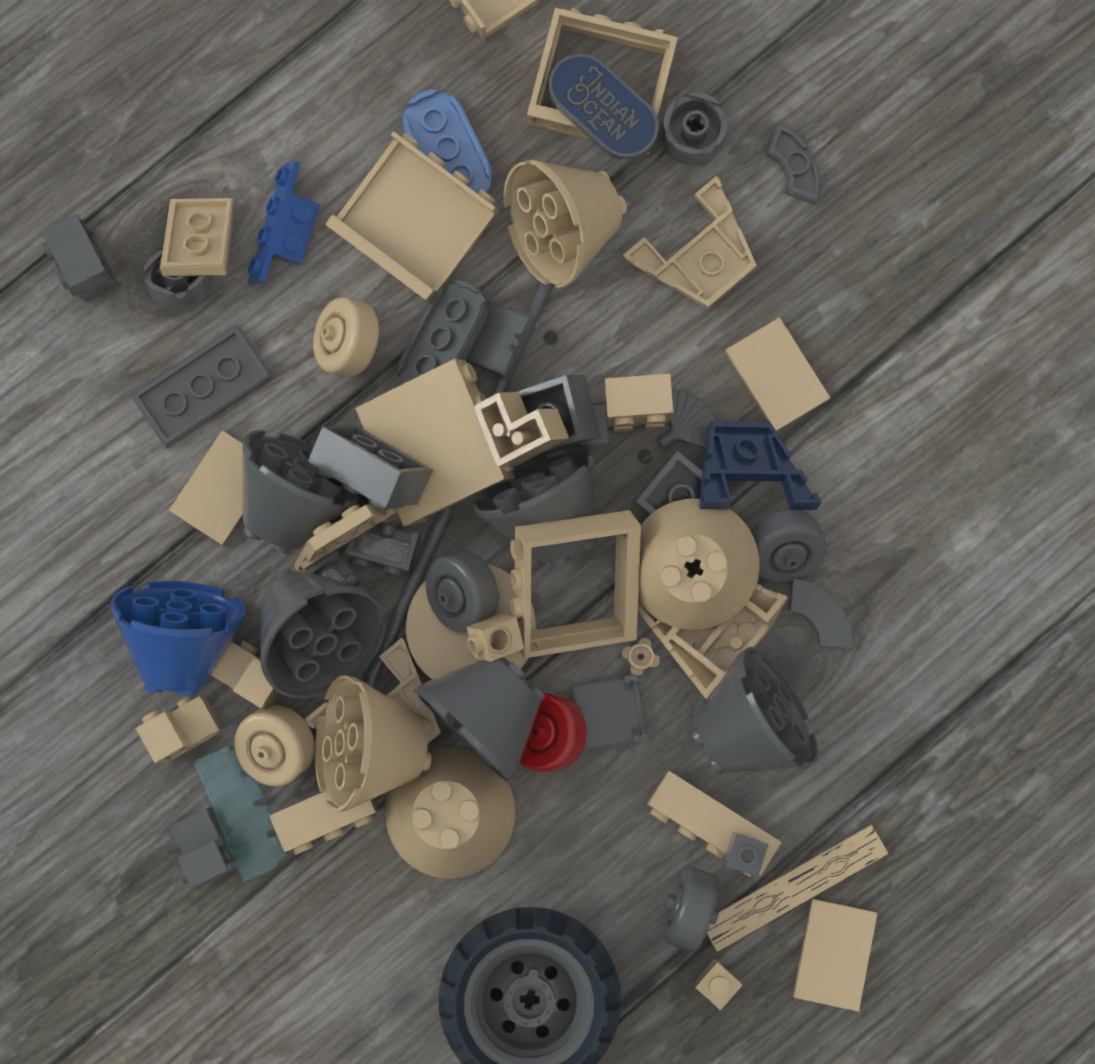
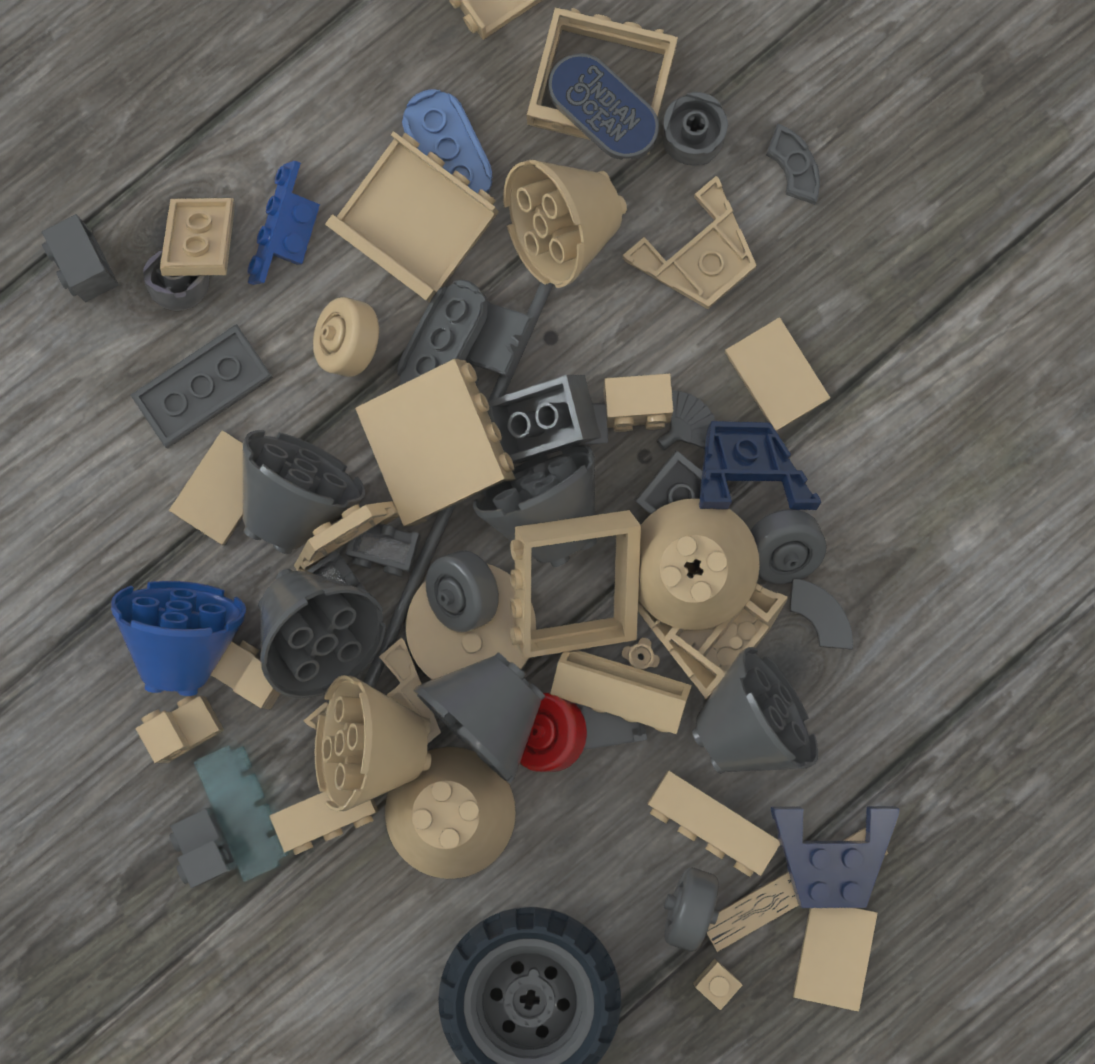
tan wheel [234,705,315,786] -> none
dark grey brick [308,425,433,510] -> none
tan brick [467,614,524,662] -> none
tan brick [473,392,569,467] -> none
dark grey brick [723,832,768,877] -> none
none -> tan brick [550,650,692,734]
none -> dark blue wing [771,806,899,908]

